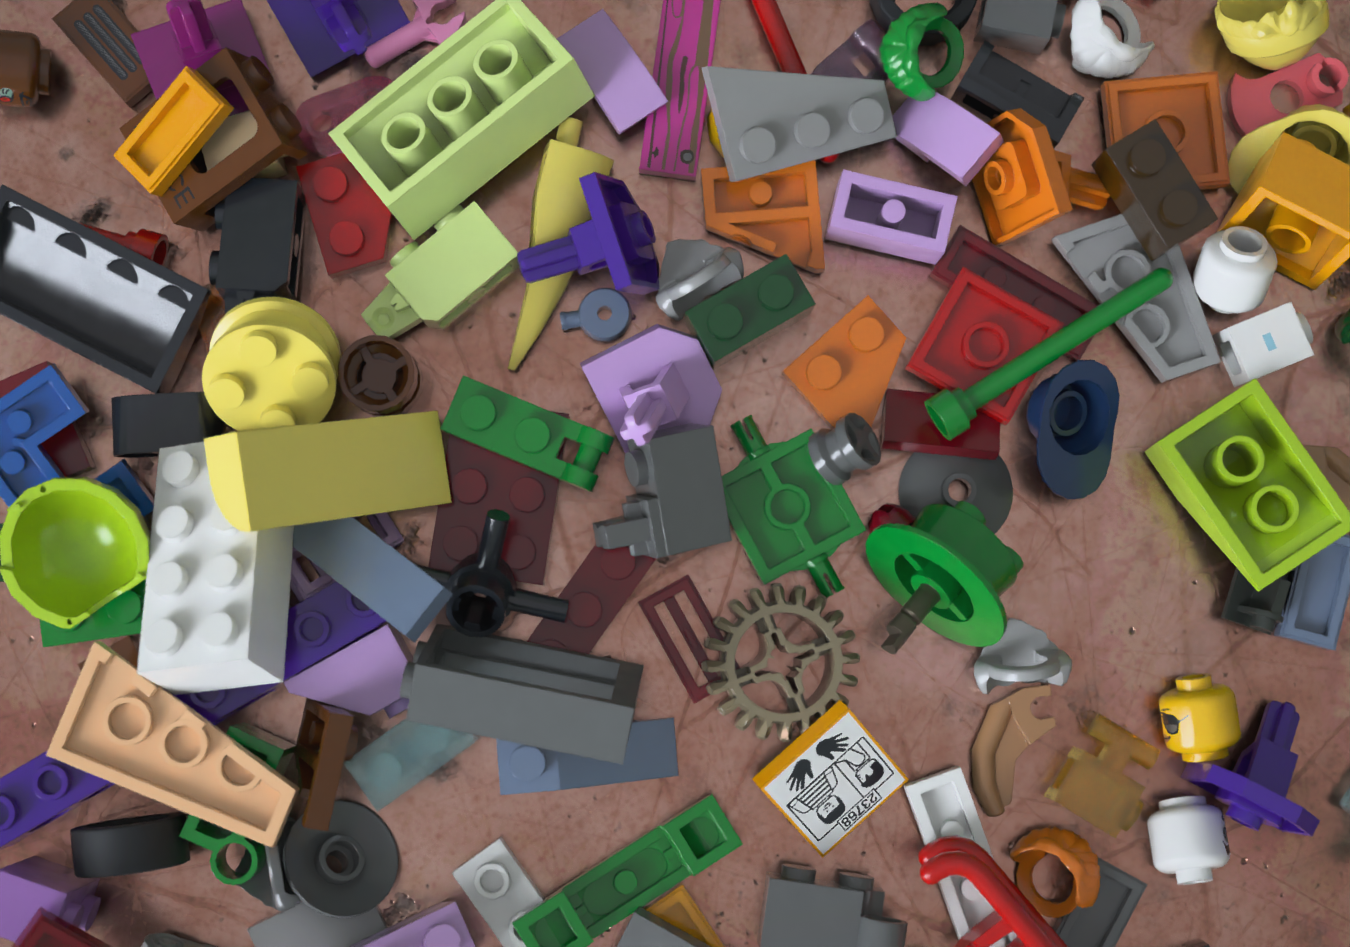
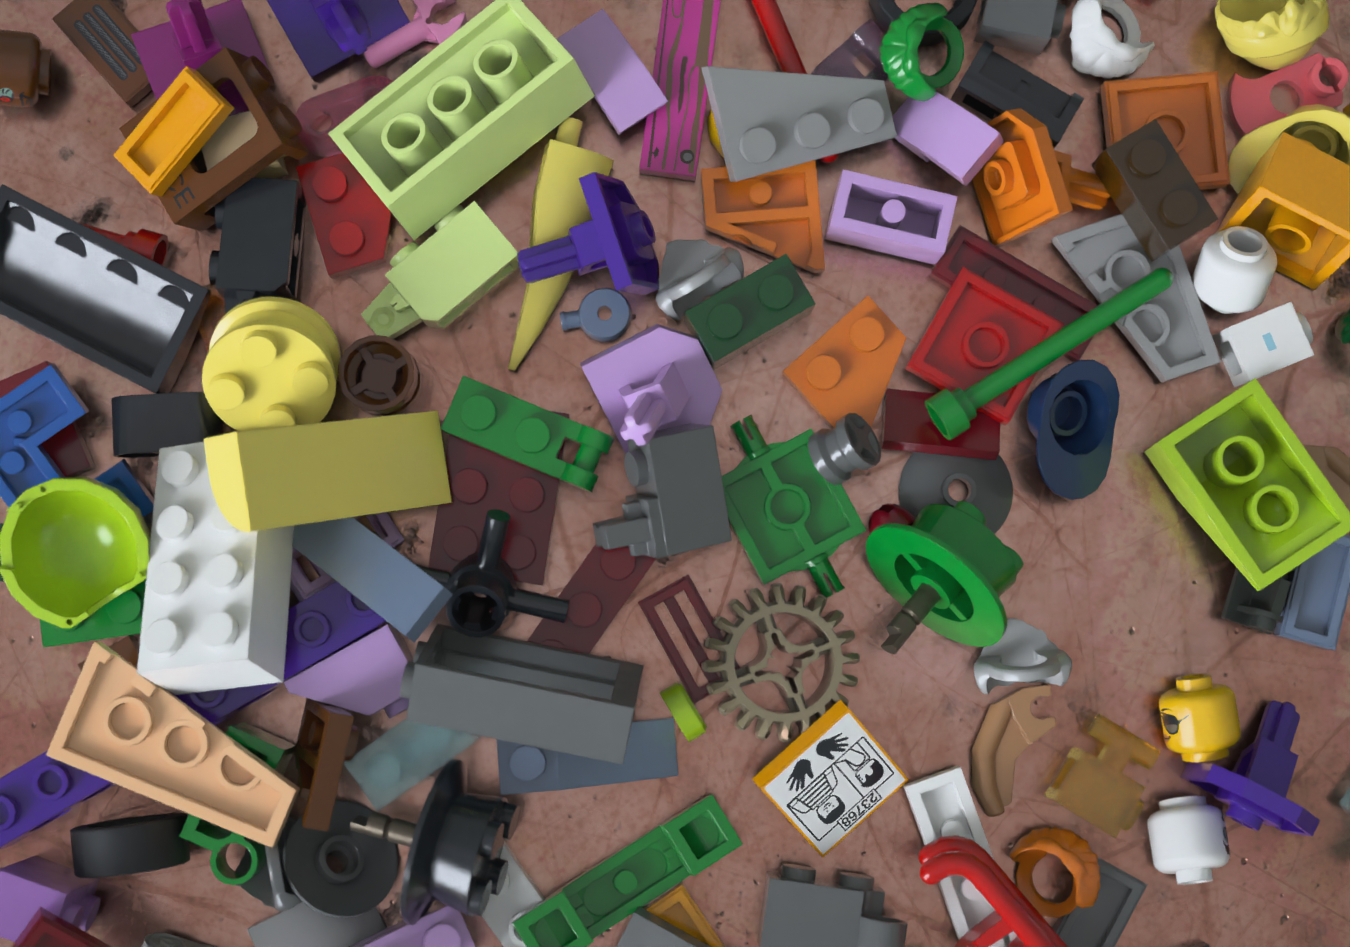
none -> black piece [350,759,520,925]
none -> lime tile [659,682,707,743]

